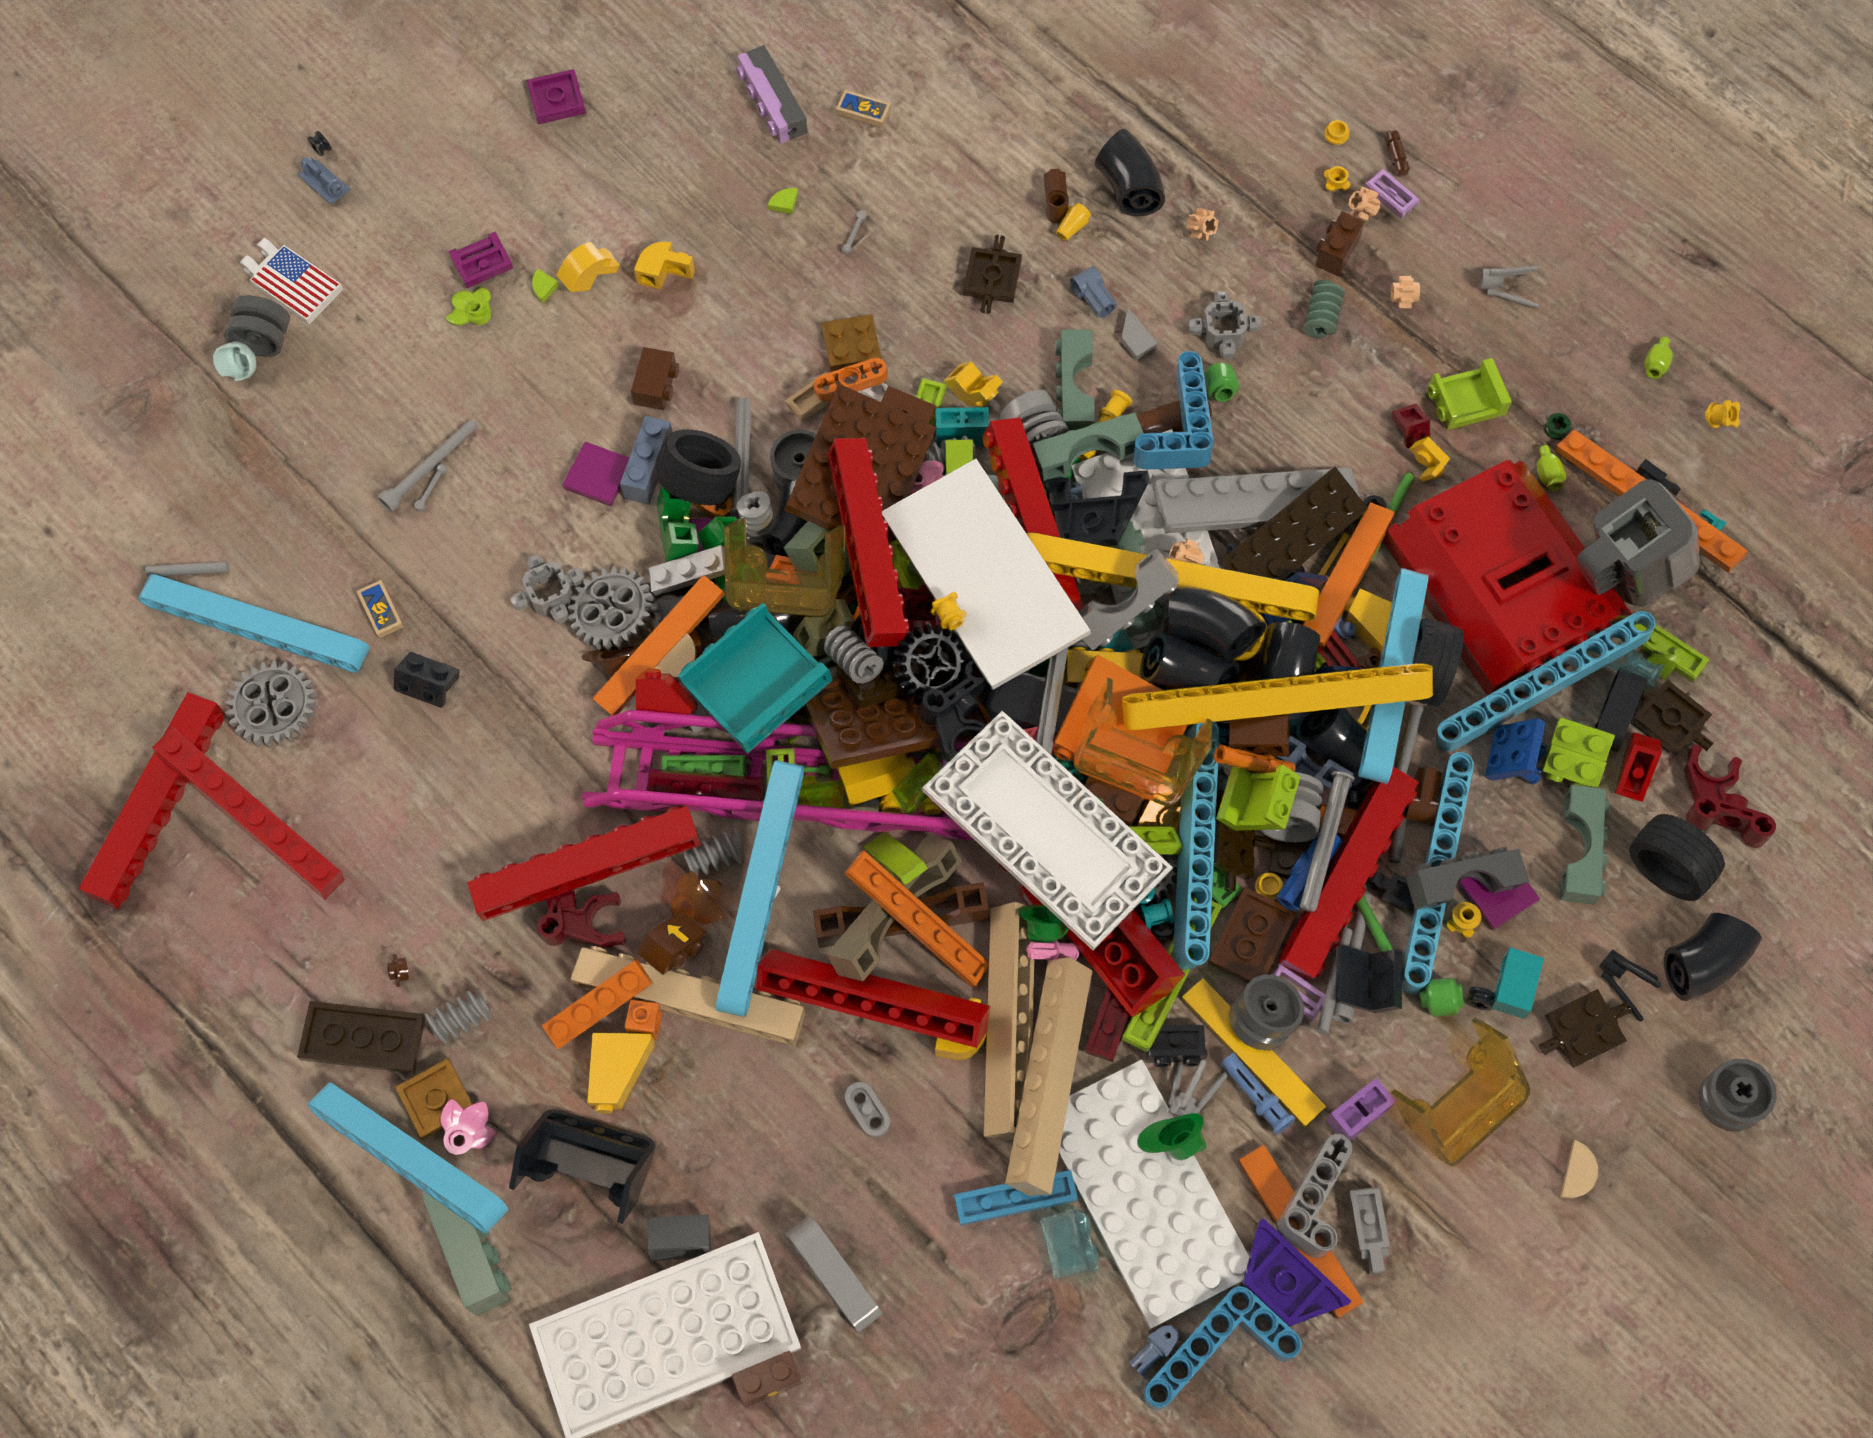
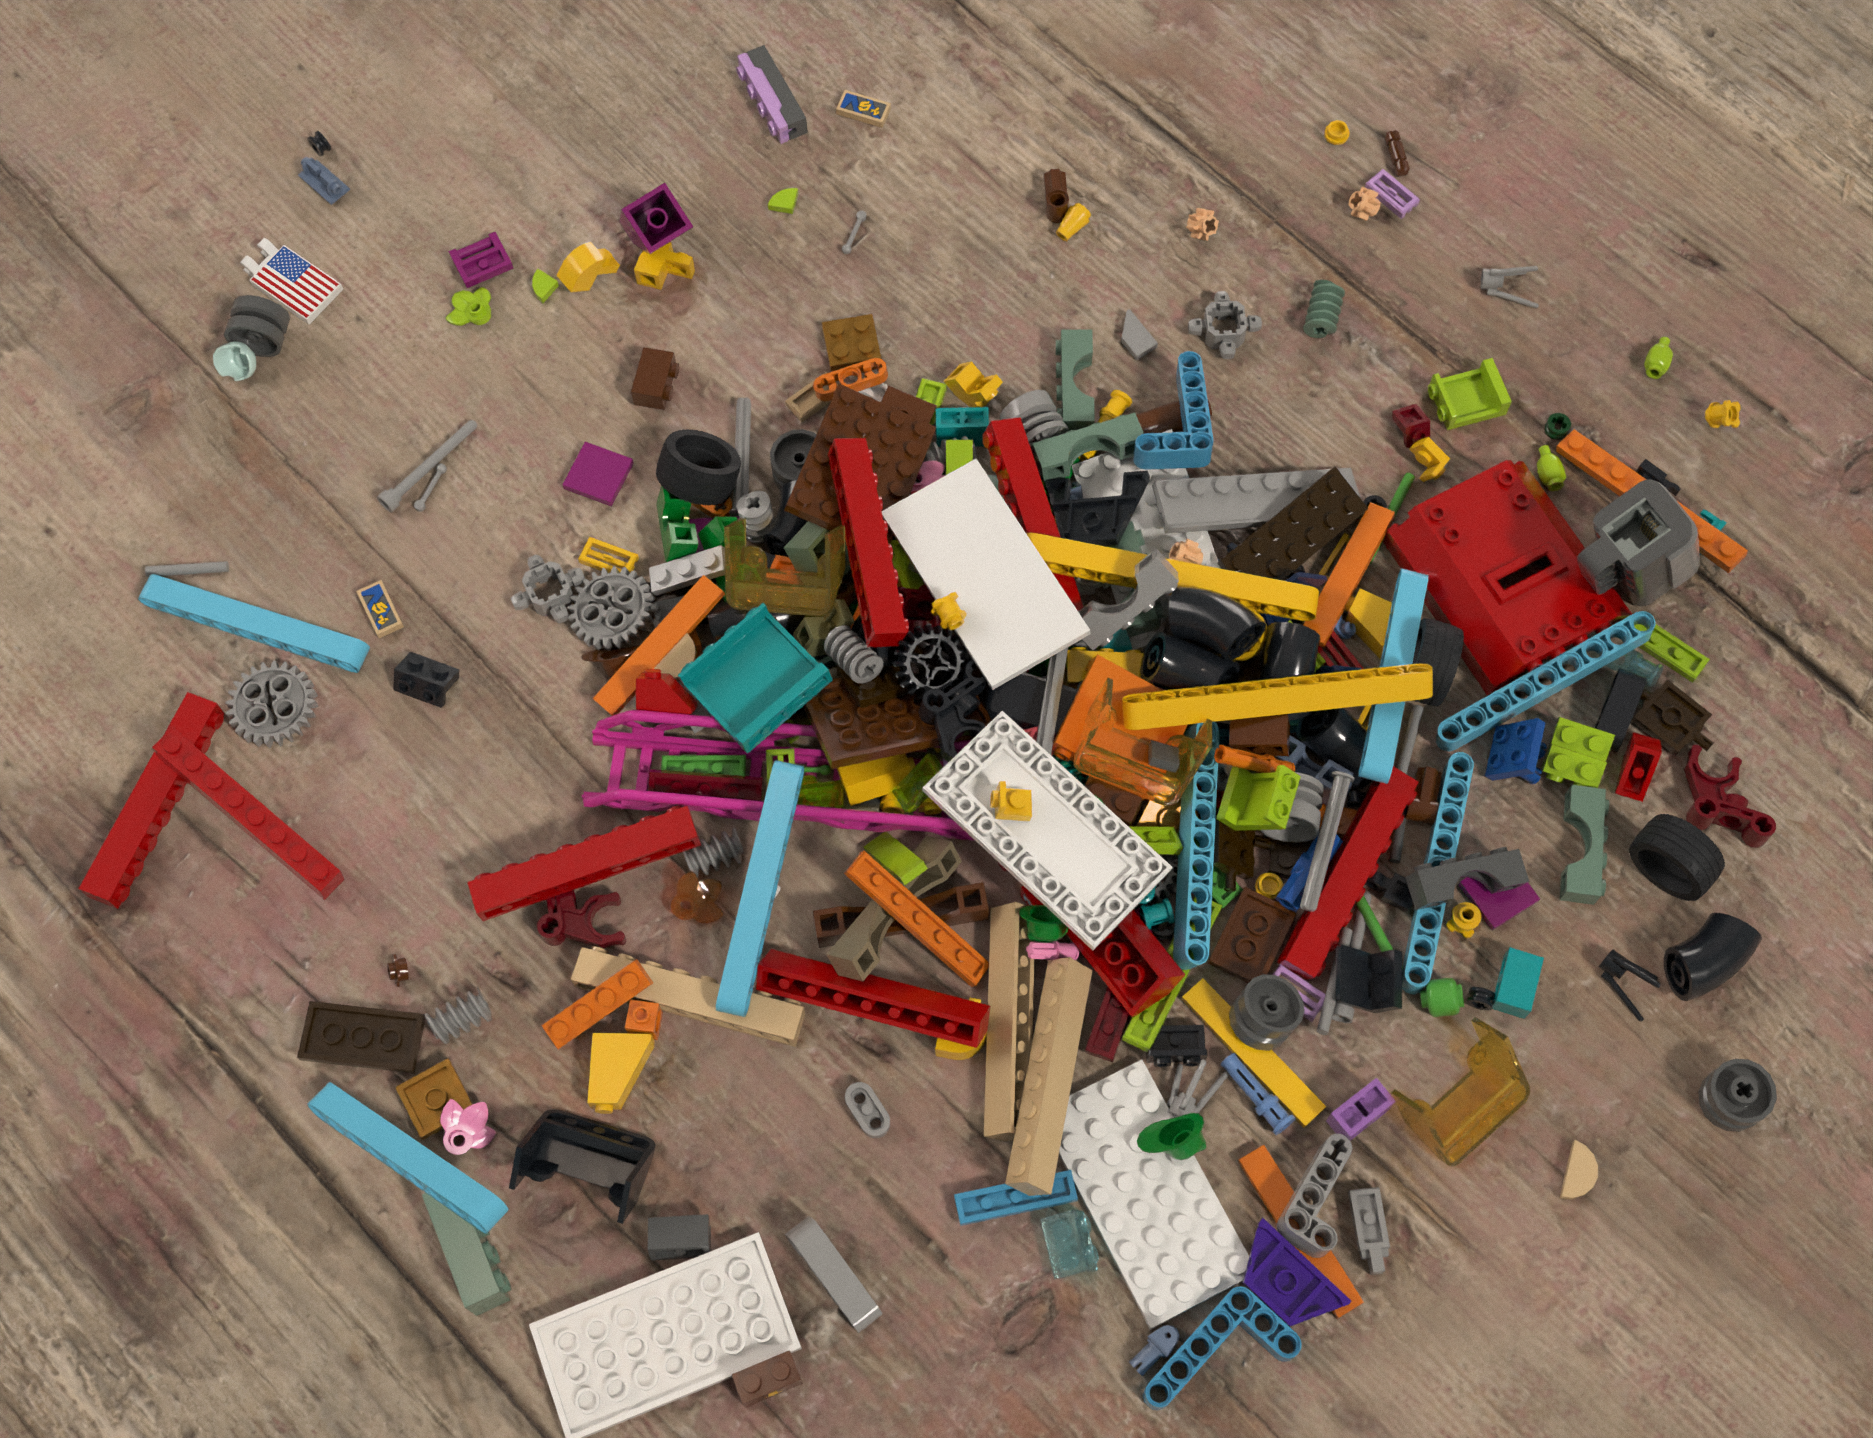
magenta tile [526,69,586,125] -> none
sand blue arch [620,416,673,505] -> none
reddish brown brick [637,911,707,975] -> none
dark brown plate [963,234,1022,314] -> none
sand blue piece [1070,266,1117,318] -> none
black brick [1095,129,1165,217] -> none
bright green head [1204,363,1239,402] -> none
reddish brown brick [1315,211,1365,277] -> none
yellow plate [1323,166,1350,191] -> none
reddish brown plate [1357,648,1381,669] -> none
light nougat gear [1390,276,1420,309] -> none
dark brown plate [1539,989,1631,1068] -> none
lime tile [1643,653,1682,680] -> none
none -> yellow tile [578,537,639,573]
none -> magenta slope [619,183,693,254]
none -> yellow bracket [990,781,1032,821]
none -> dark grey tile [1148,740,1179,772]

